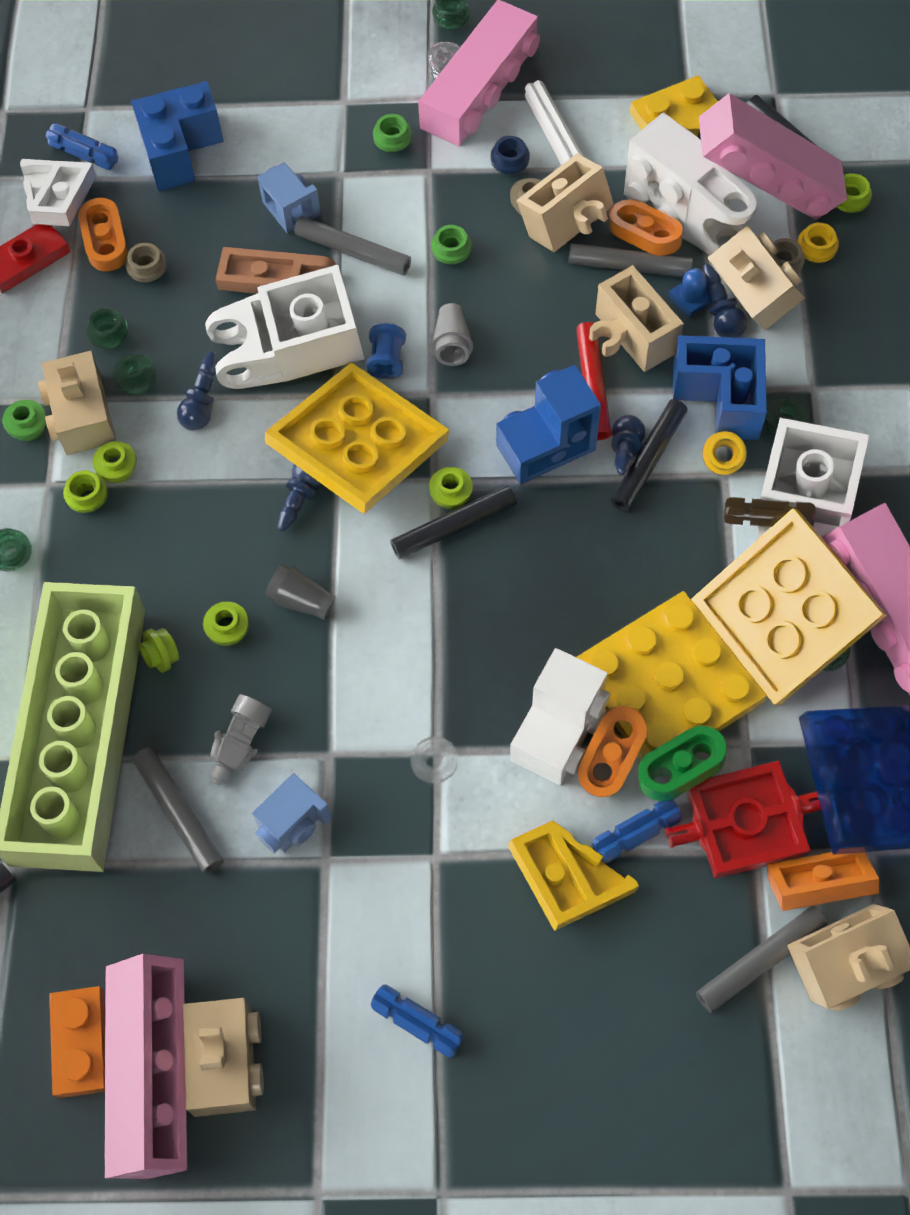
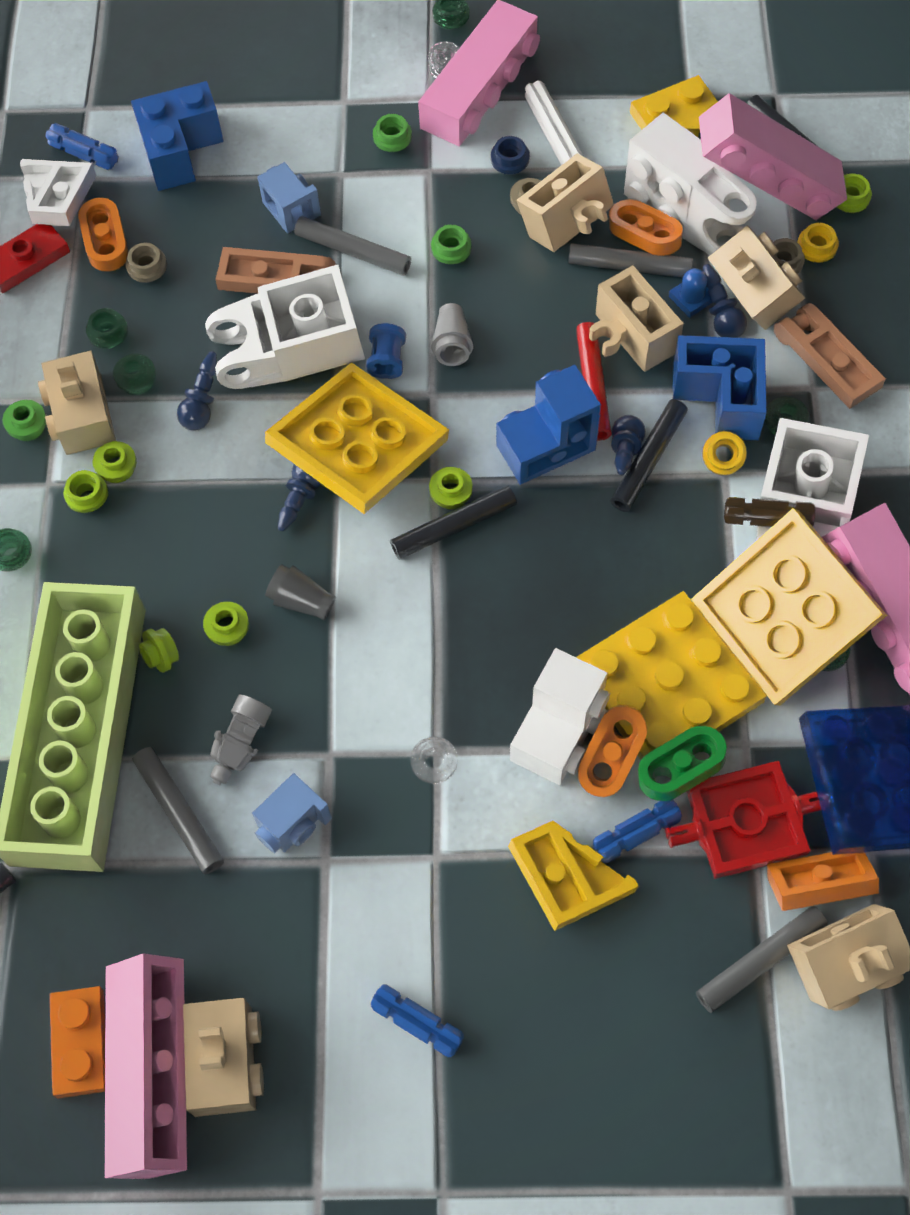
none -> nougat plate [774,303,886,409]

